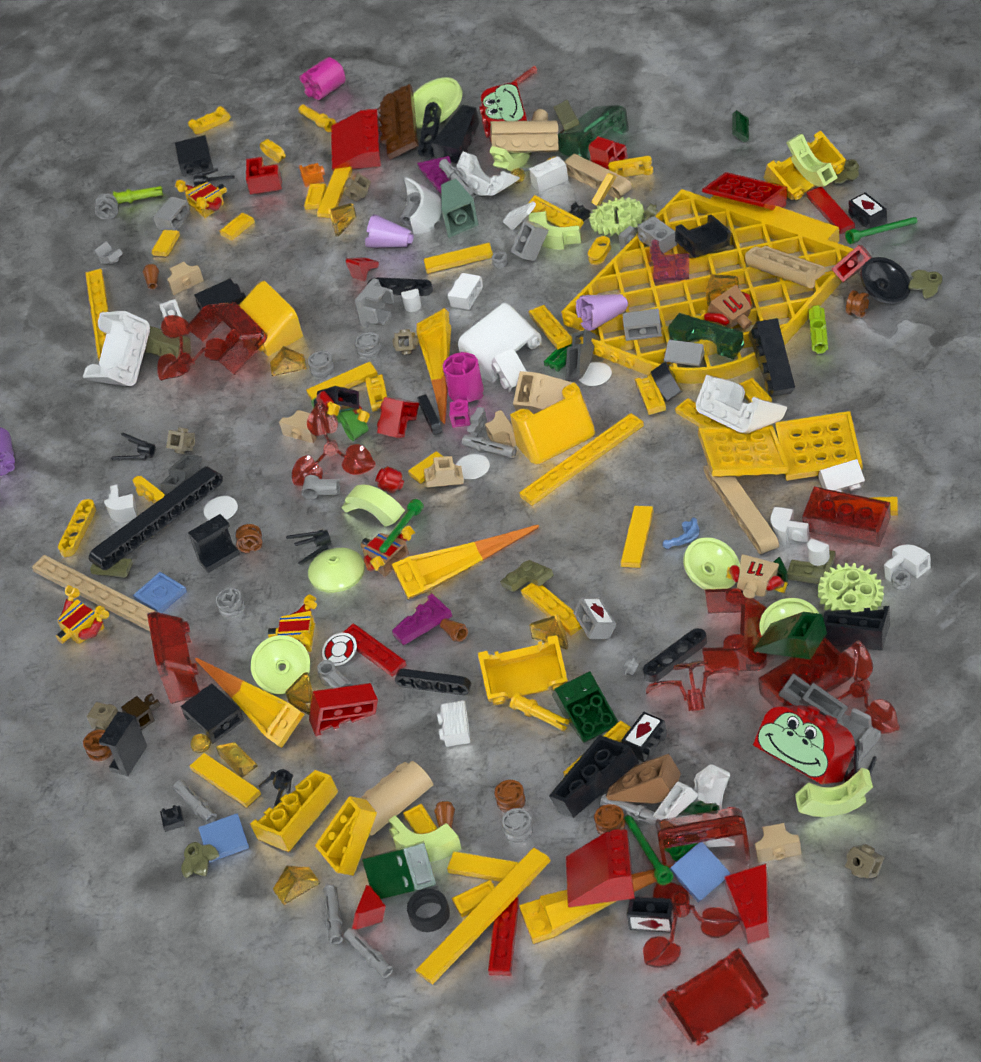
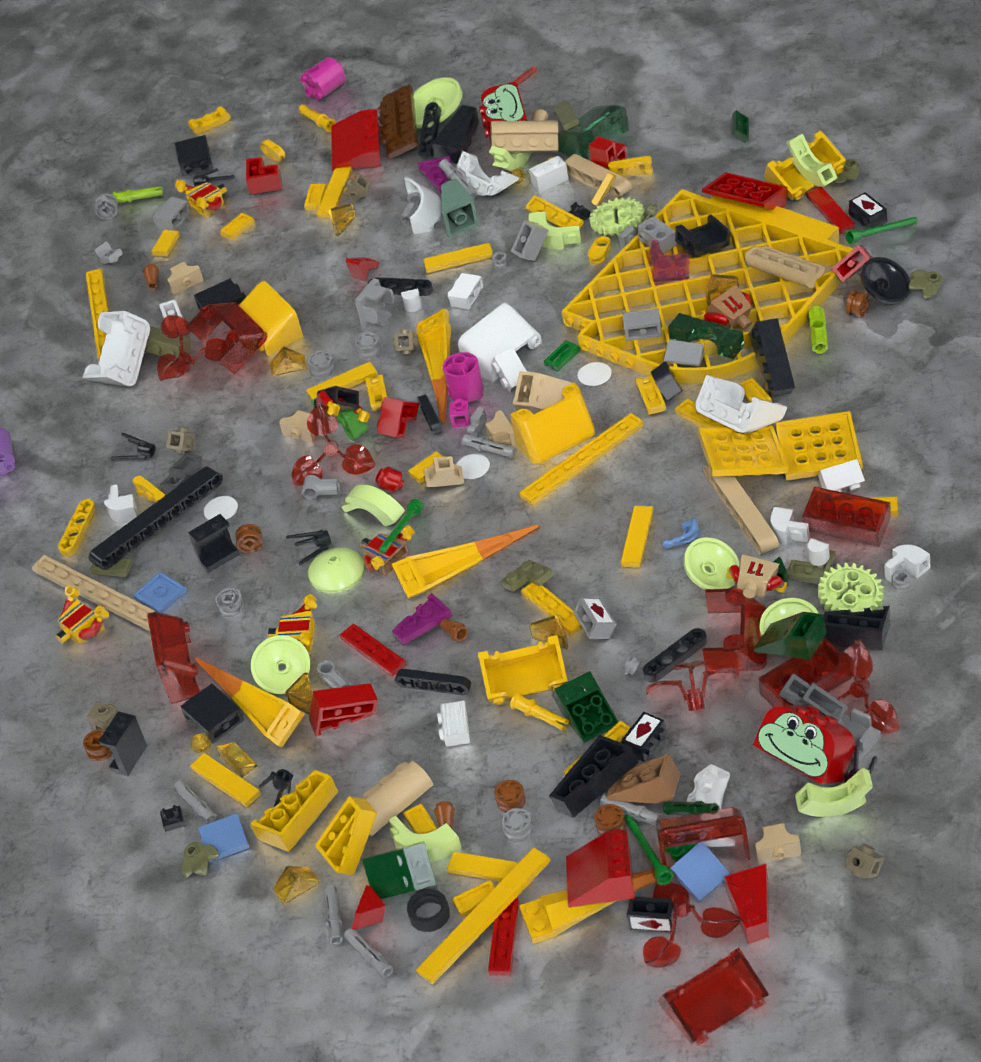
dark brown brick [121,693,160,730] -> none
orange brick [299,163,325,188] -> none
sticker [322,633,357,666] -> none
lavender cone [365,214,414,248] -> none
white slope [503,202,536,230] -> none
yellow tile [528,305,572,350] -> none
dark grey slope [566,329,596,382] -> none
lavender cone [576,294,628,331] -> none
white slope [653,781,698,824] -> none

